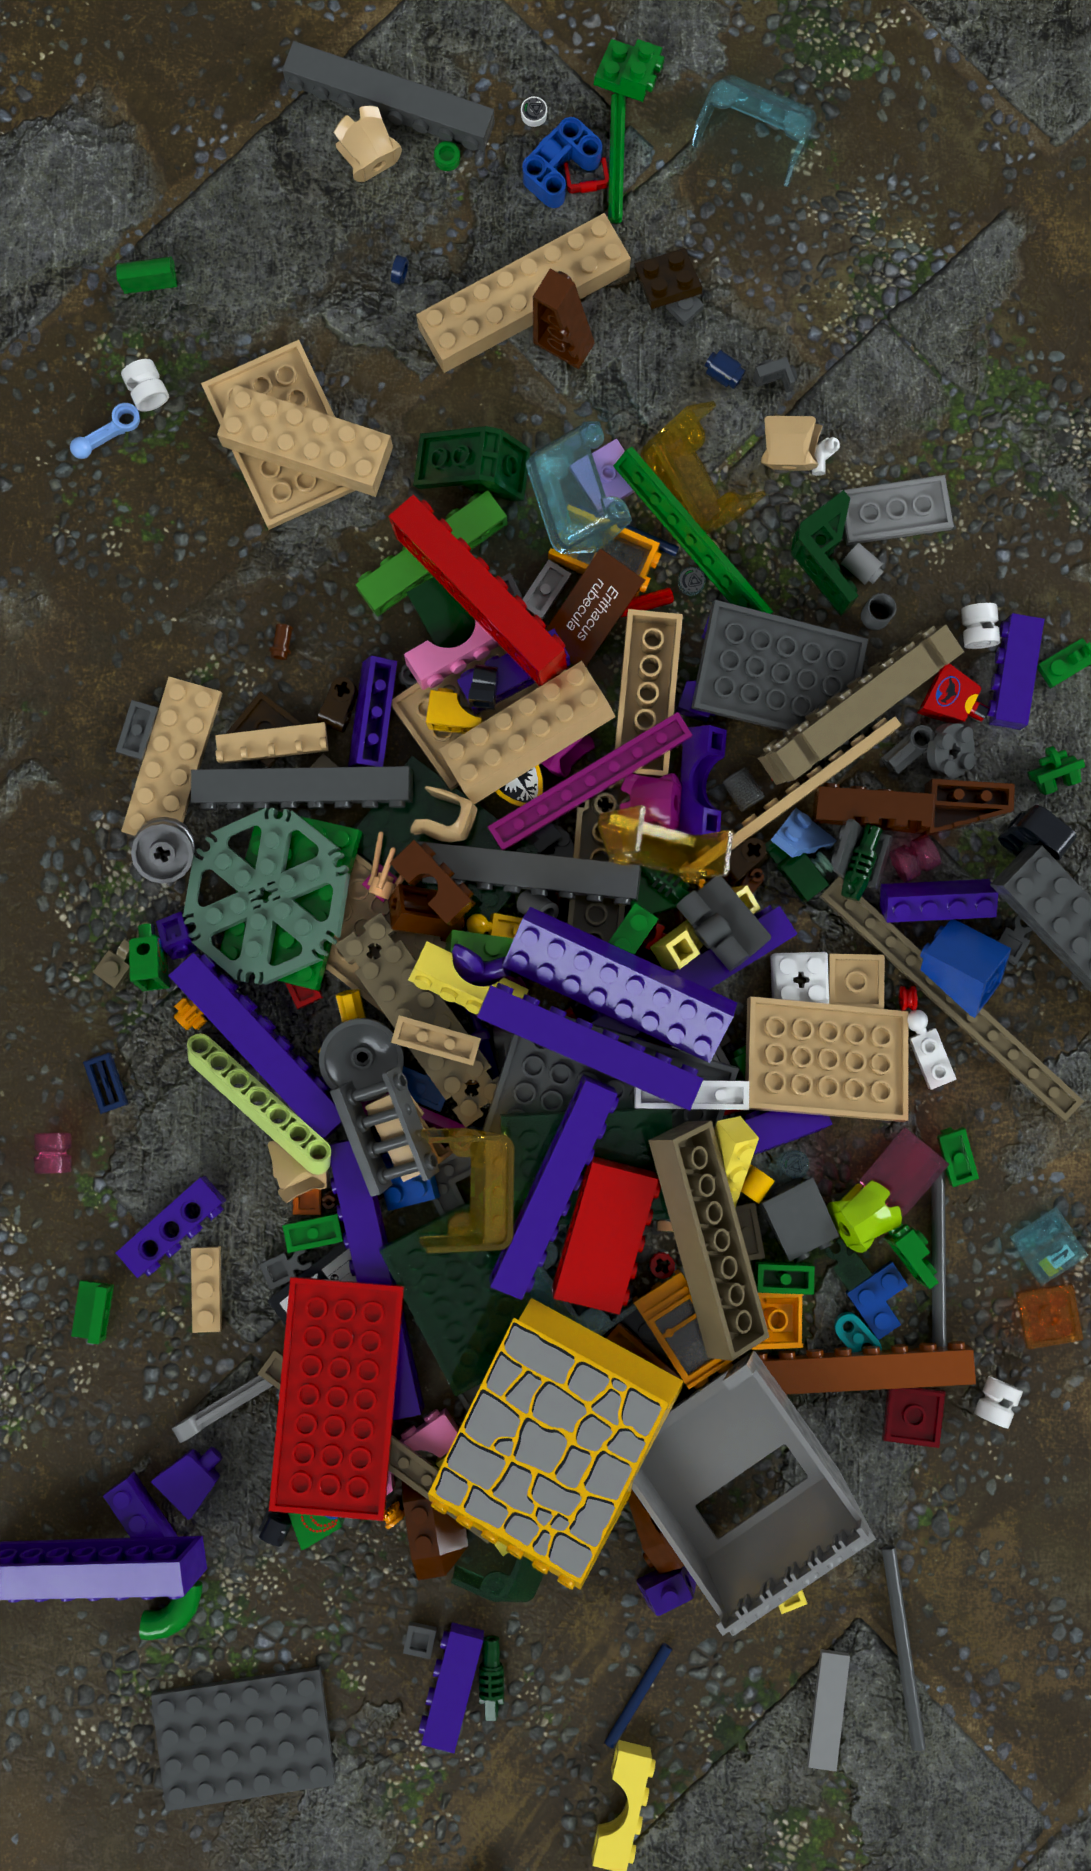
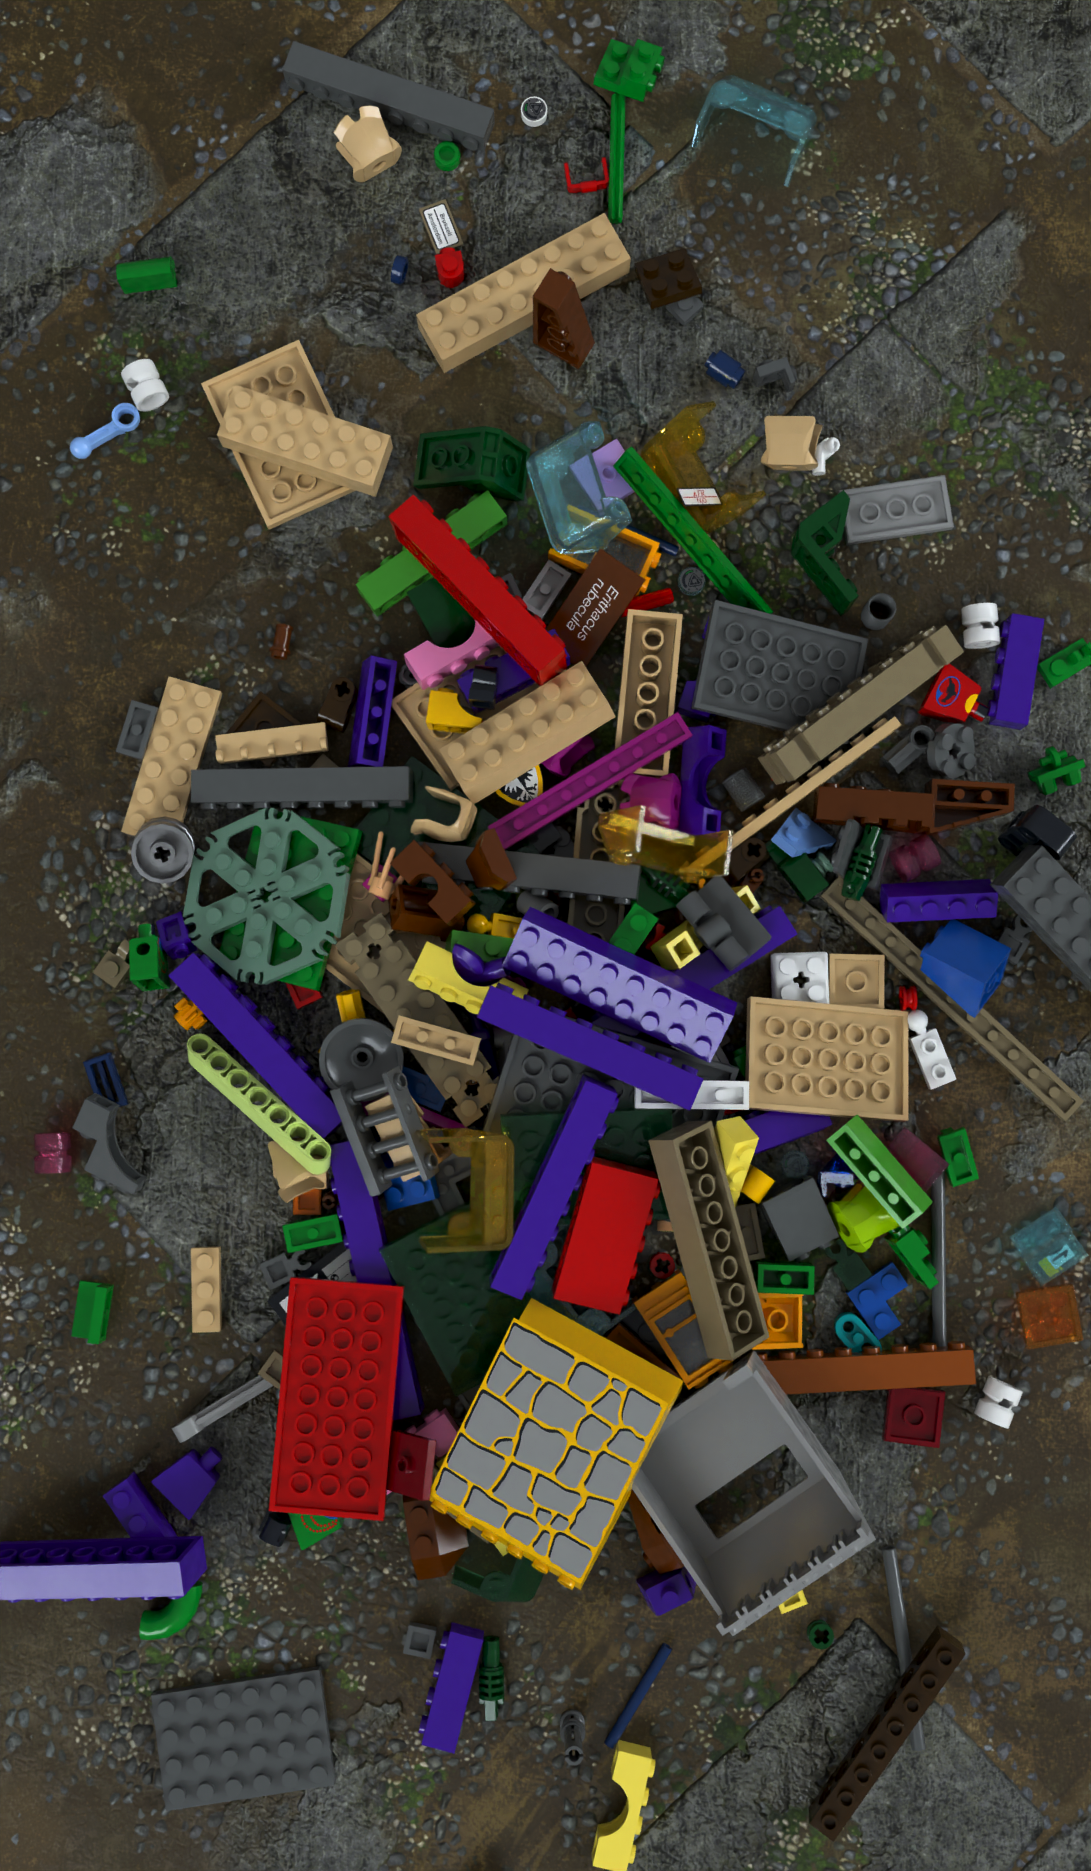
dark purple brick [116,1176,227,1278] -> none
light orange bush [384,1501,405,1529] -> none
blue beam [522,117,602,208] -> none
light grey tile [807,1649,850,1772] -> none
light grey brick [841,543,884,585] -> none
none -> dark grey arch [72,1093,147,1194]
none -> dark red plate [387,1430,436,1501]
none -> sticker [419,199,463,254]
none -> red plate [435,247,464,288]
none -> reddish brown slope [466,828,517,891]
none -> dark grey pin [560,1709,586,1766]
none -> white sticker [677,487,723,506]
none -> dark green bush [806,1620,834,1650]
none -> dark brown brick [808,1625,966,1842]
none -> clear blue bracket [817,1153,859,1198]
none -> bright green brick [826,1115,933,1229]

